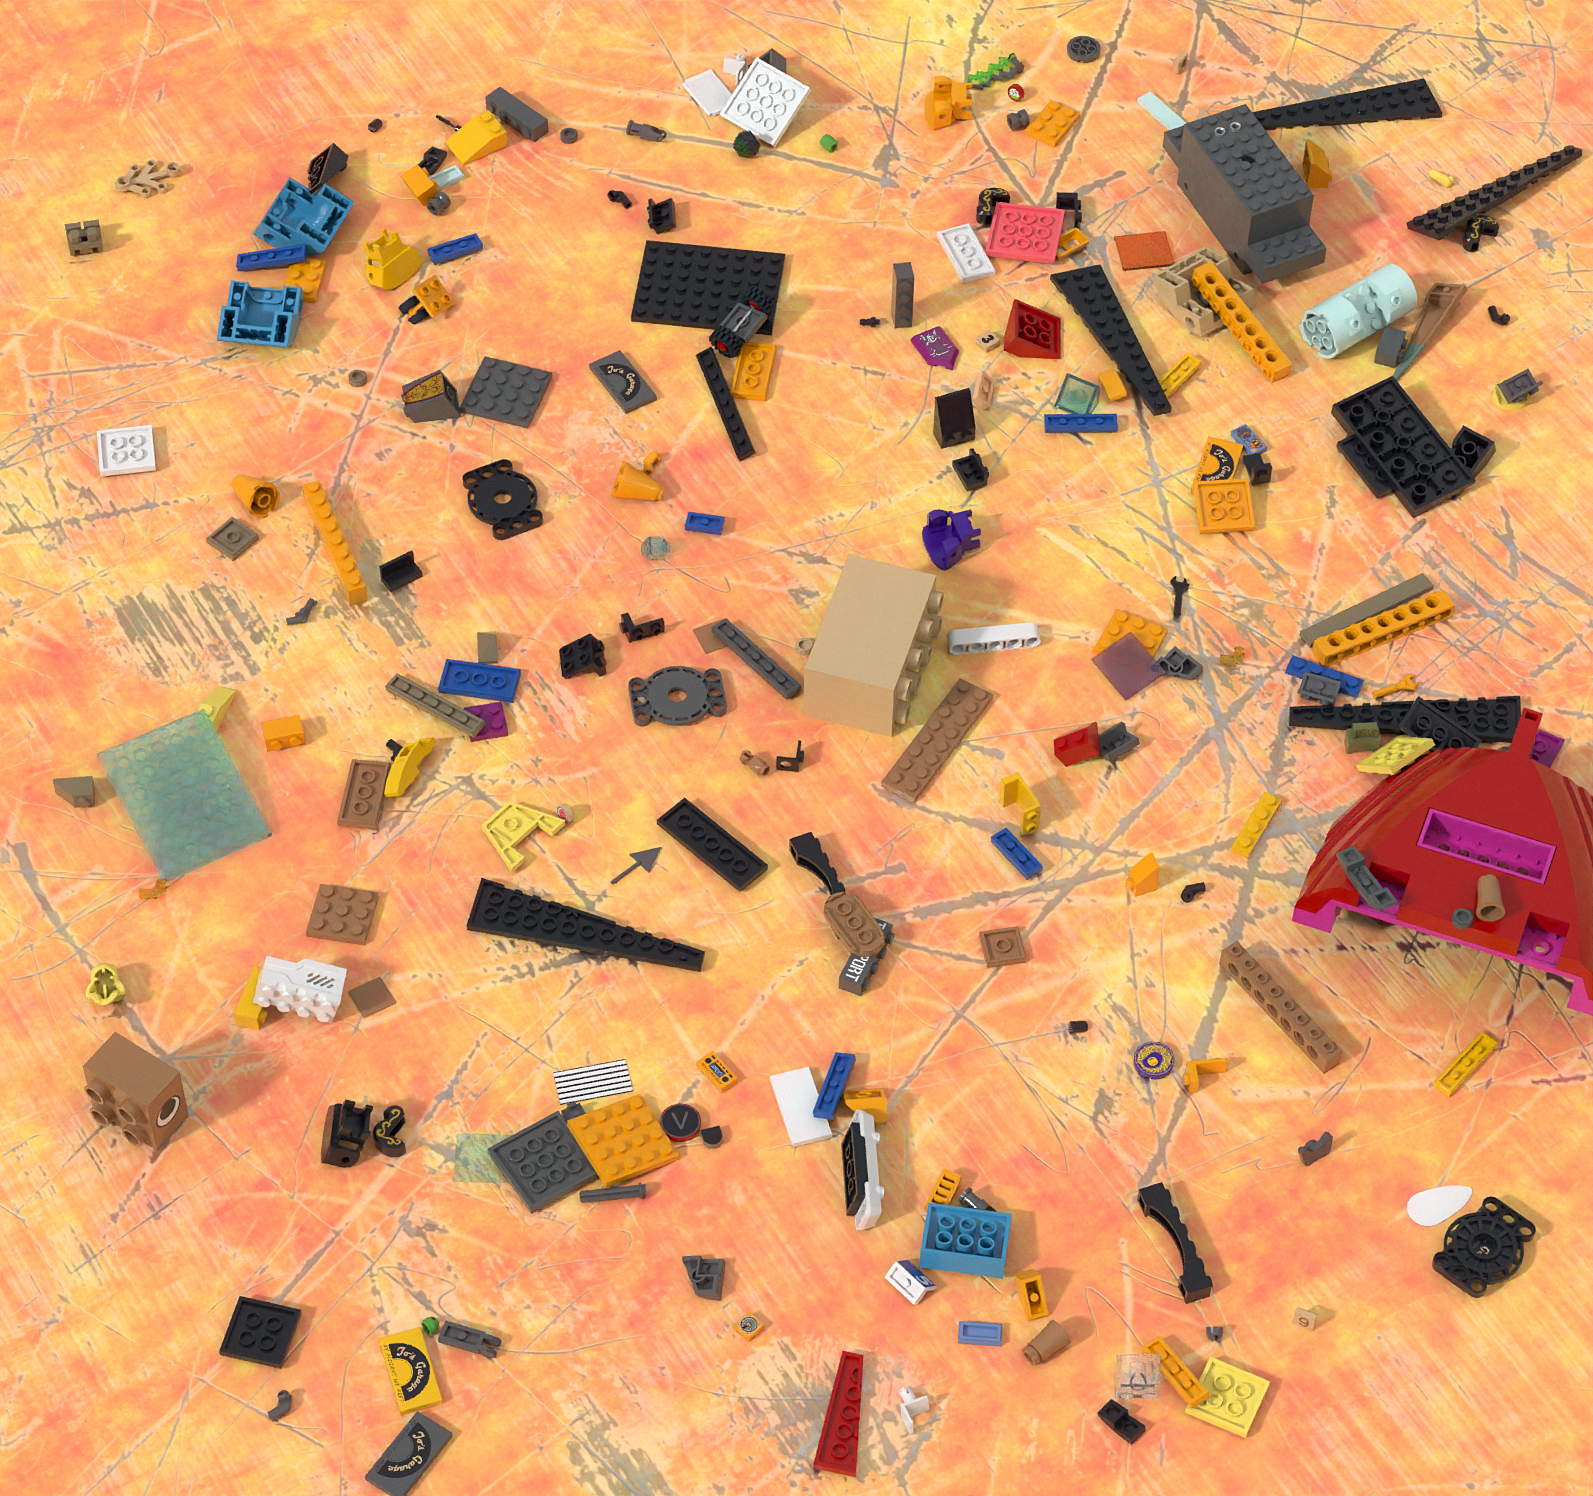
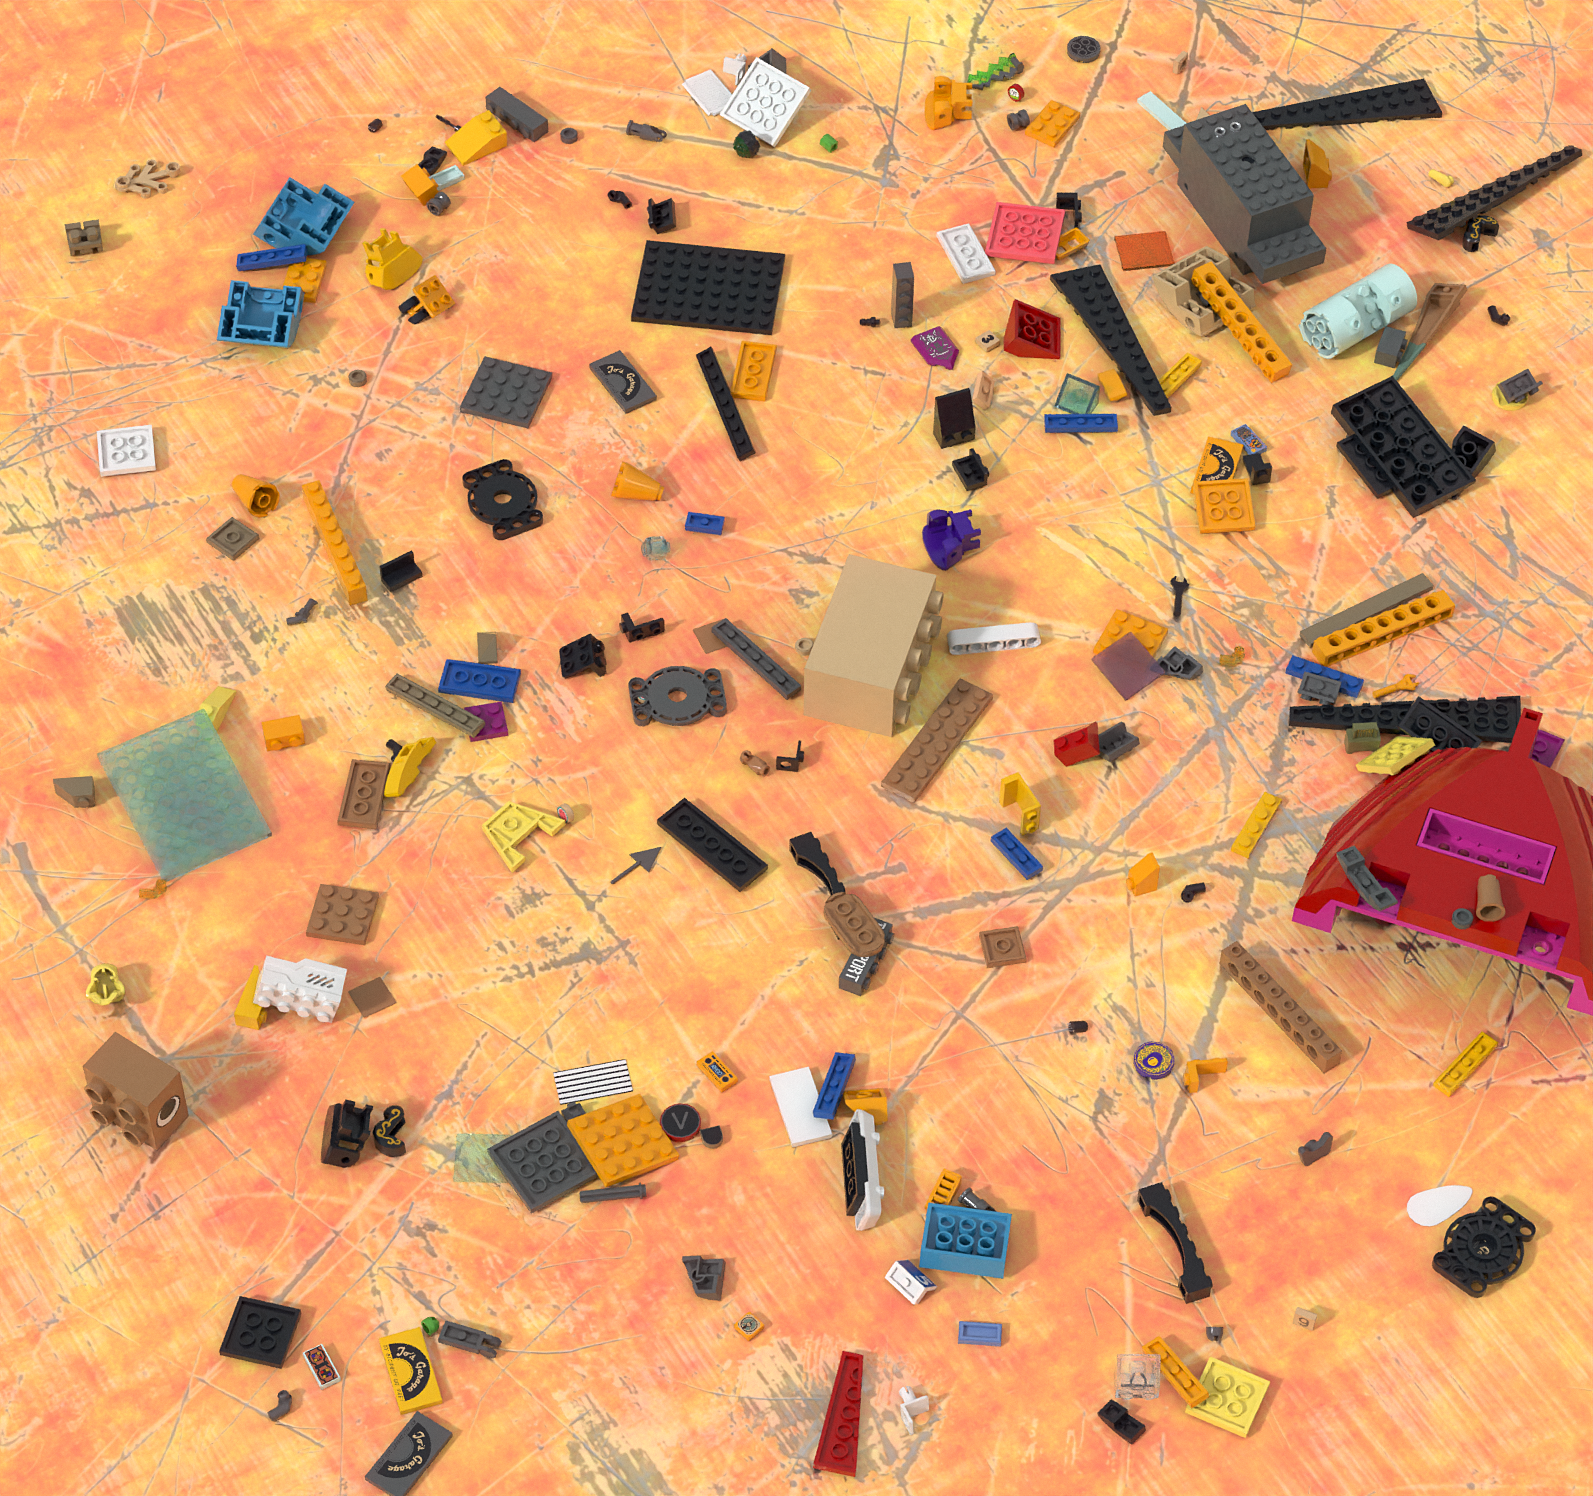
black wedge [307,143,349,194] -> none
dark grey slope [401,370,461,423] -> none
blue plate [427,233,483,265] -> none
black wing [466,878,705,972] -> none
light orange arm [643,451,662,475] -> none
plate [709,286,775,358] -> none
black animal [976,187,1010,225] -> none
light orange slope [1014,1269,1049,1320] -> none
medium nougat plant [1022,1320,1071,1366] -> none
none -> tile [303,1344,341,1390]

